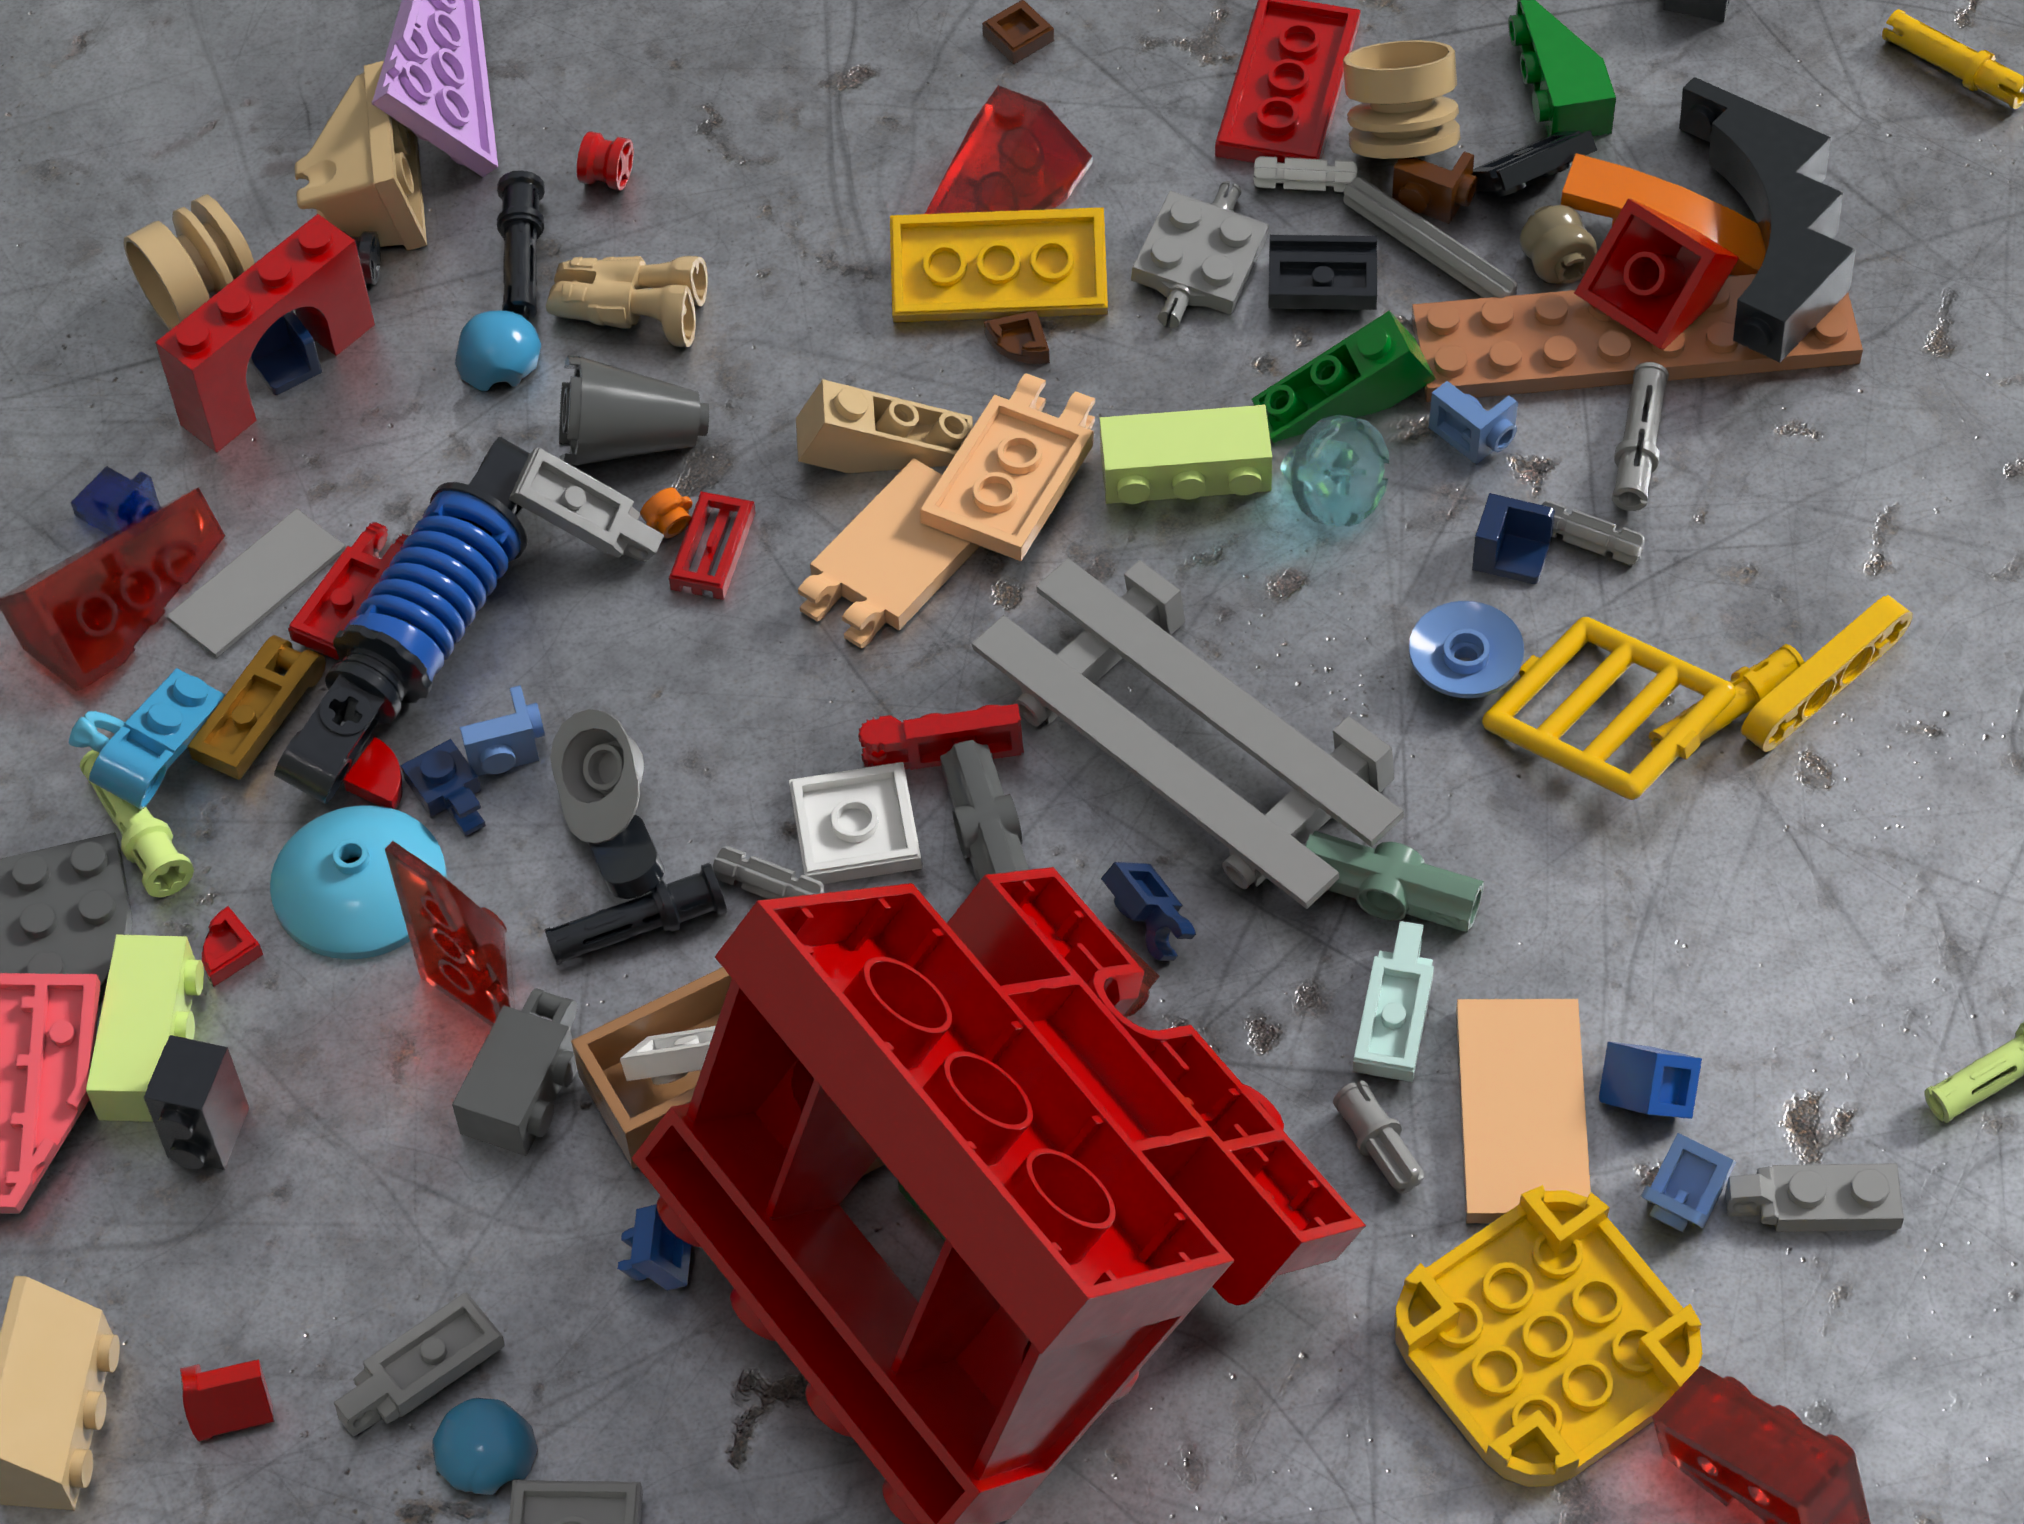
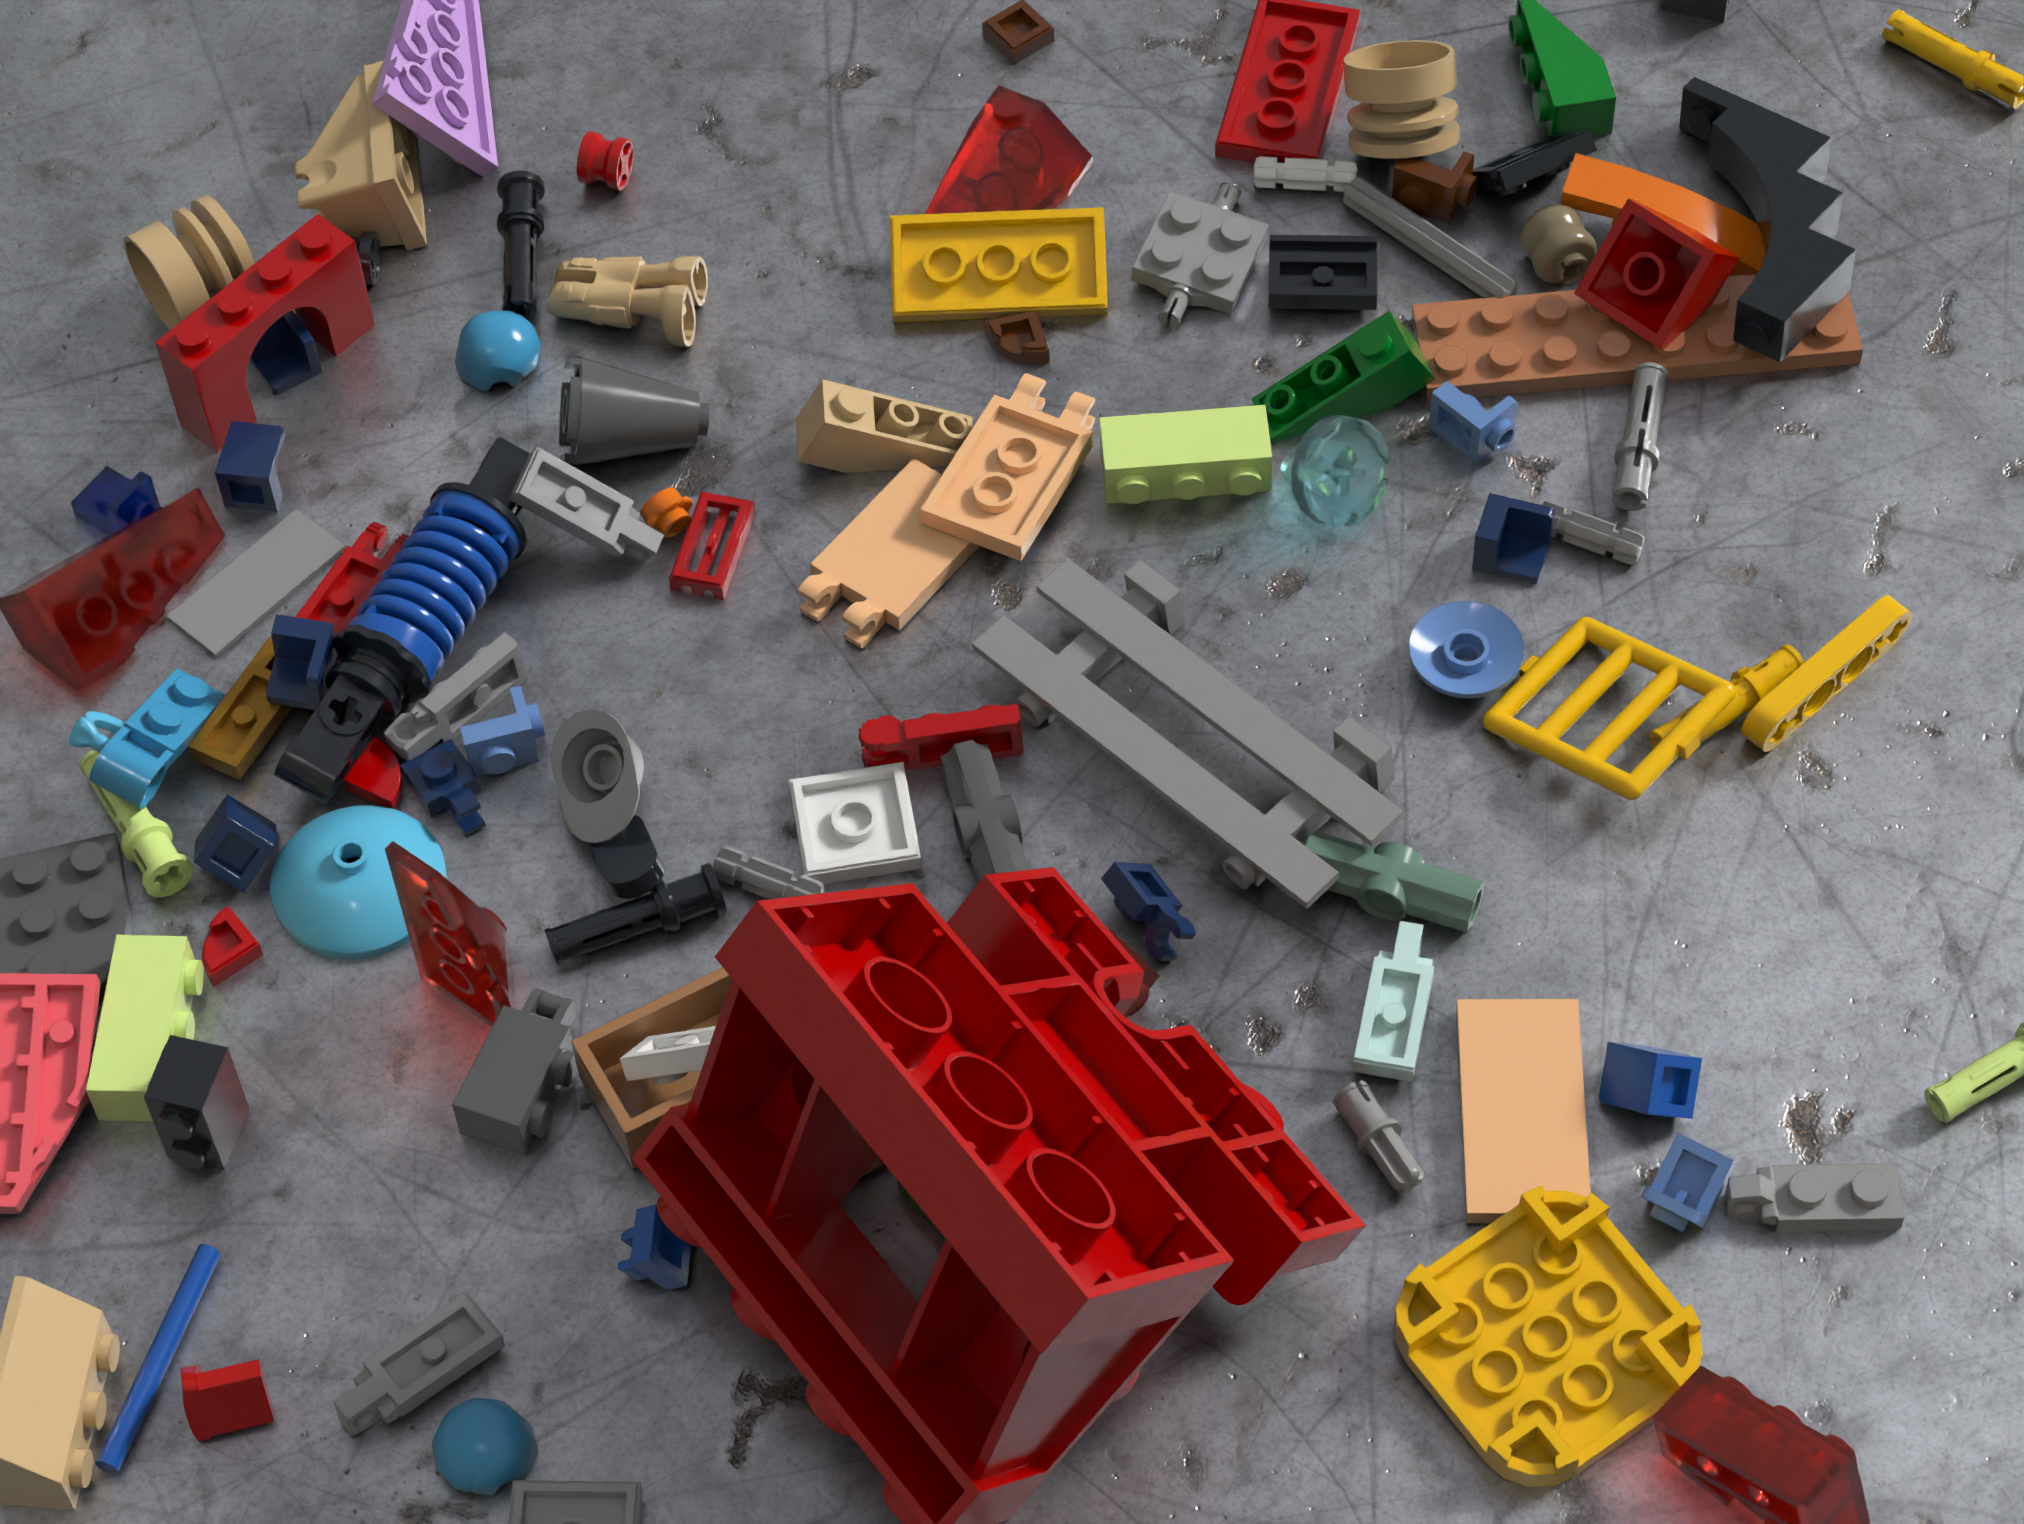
none -> blue bar [95,1244,221,1474]
none -> dark blue panel [193,794,276,893]
none -> dark blue panel [215,421,285,512]
none -> dark blue panel [266,614,337,710]
none -> light grey hinge [384,632,527,762]

